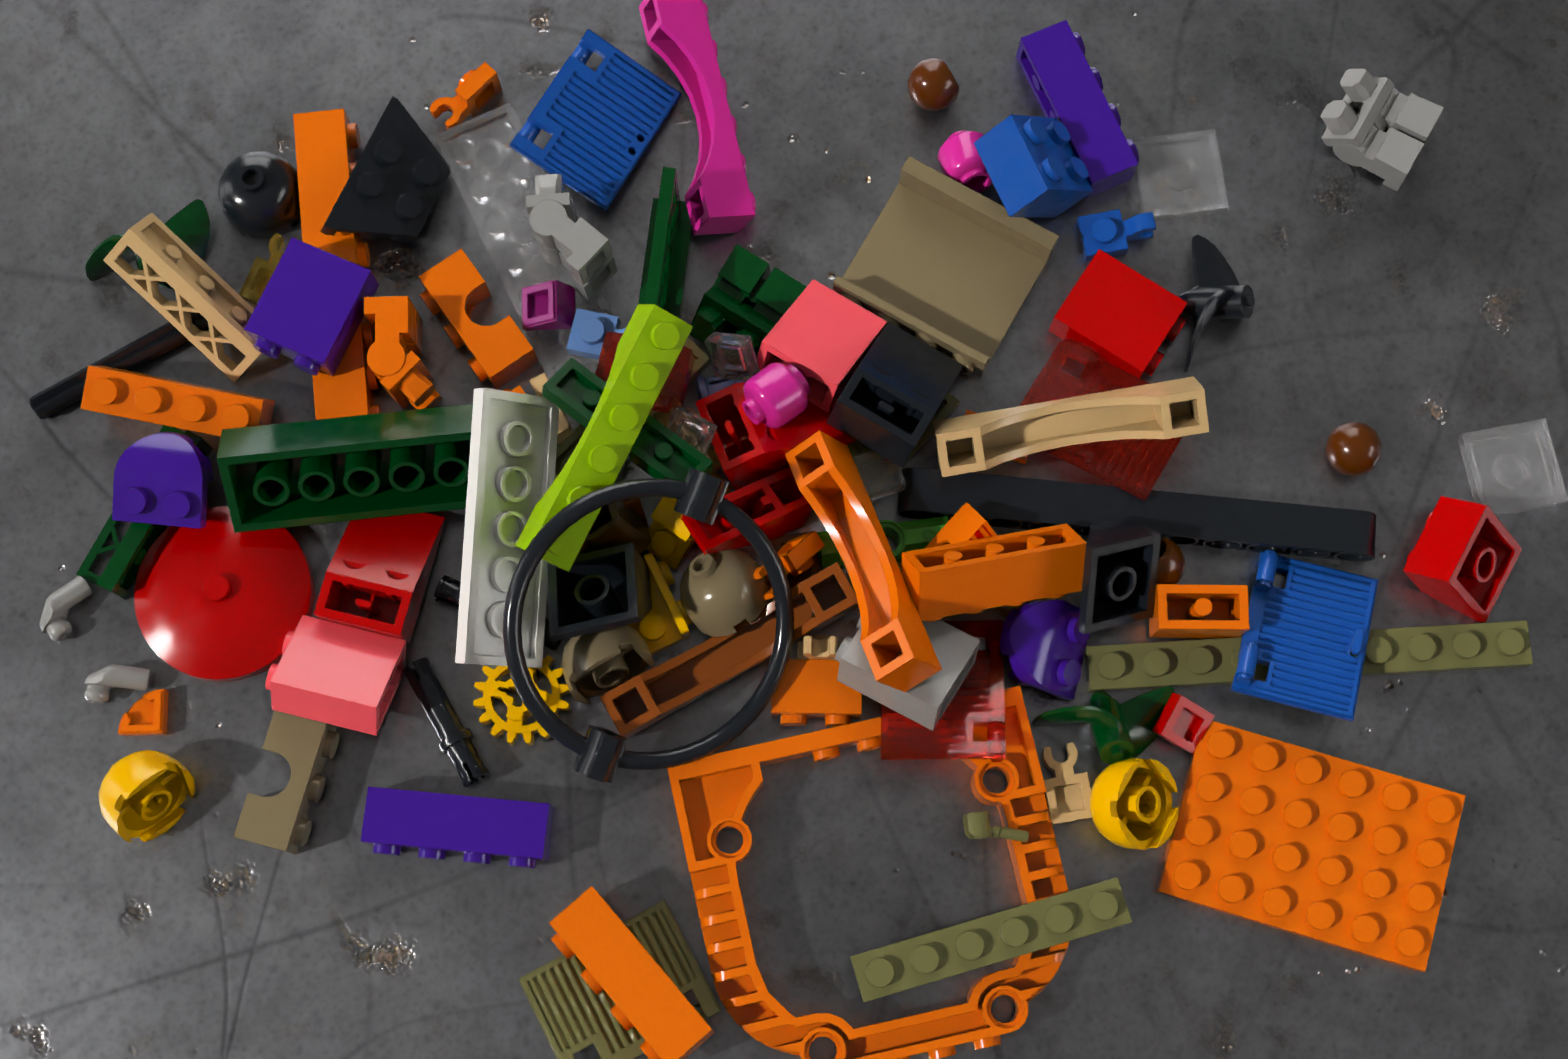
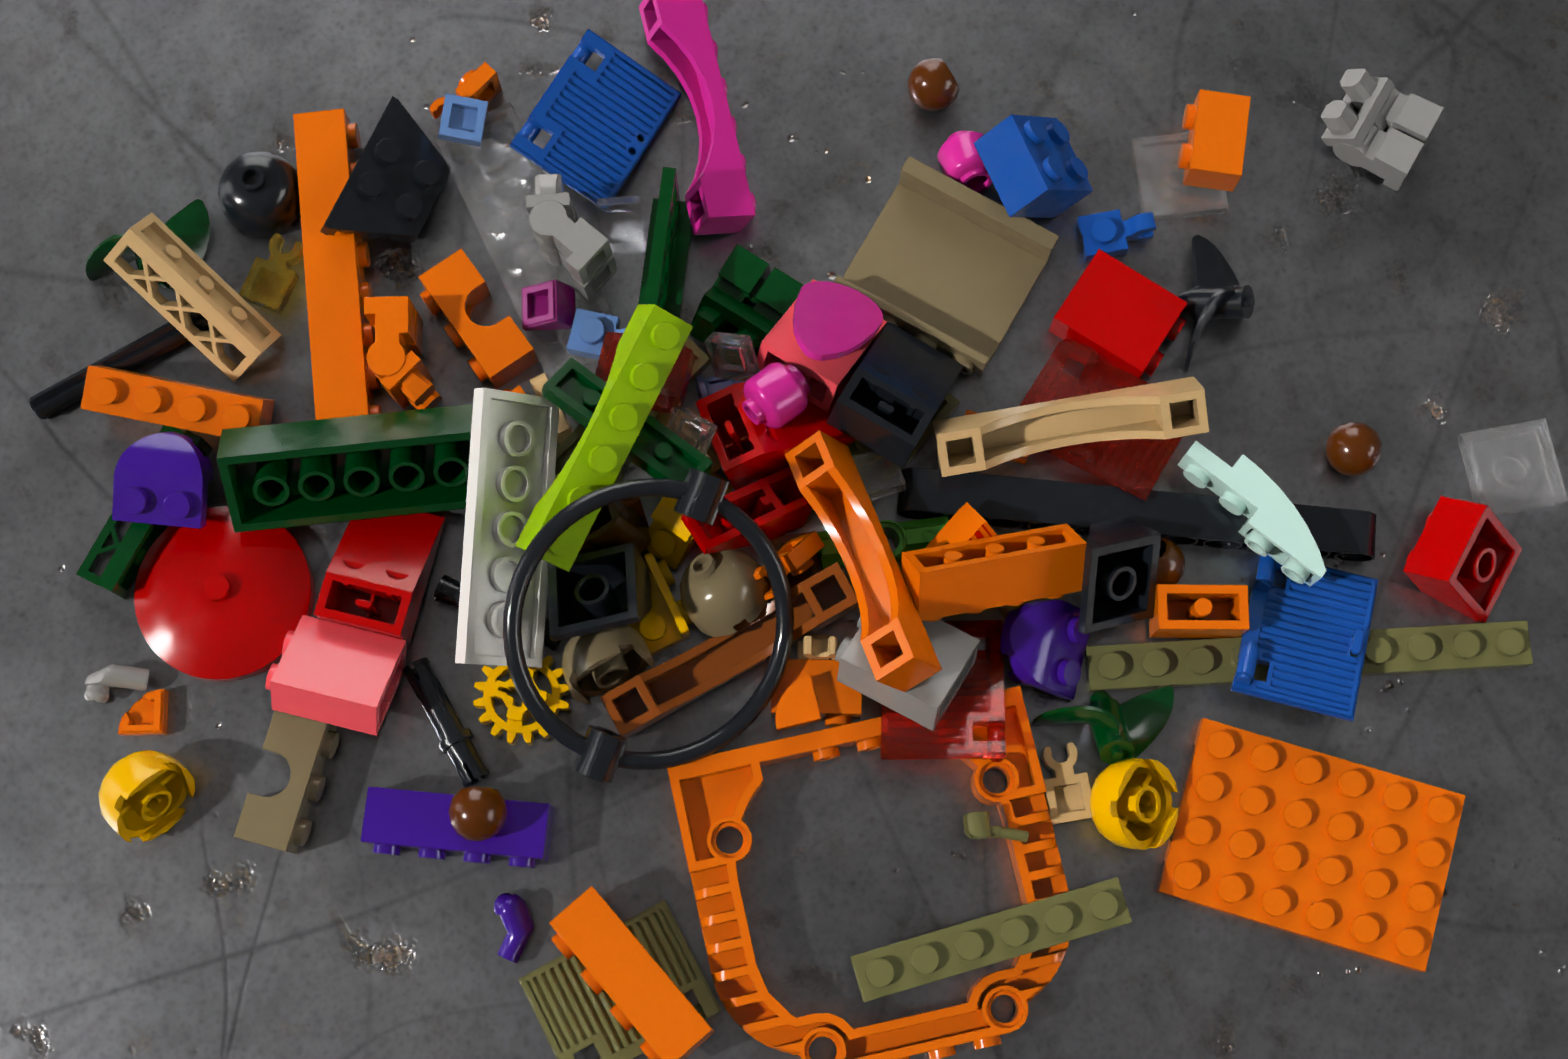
light grey arm [39,576,92,641] -> none
dark purple brick [244,237,379,376] -> none
dark purple brick [1016,20,1139,199] -> none
red tile [1152,692,1215,755] -> none
none -> medium blue plate [438,93,488,147]
none -> reddish brown piece [448,787,508,841]
none -> dark purple arm [494,893,534,964]
none -> clear tile [597,195,644,244]
none -> orange tile [775,675,821,731]
none -> dark pink shield [793,281,883,361]
none -> light aqua slope [1177,441,1327,586]
none -> orange brick [1178,89,1251,192]

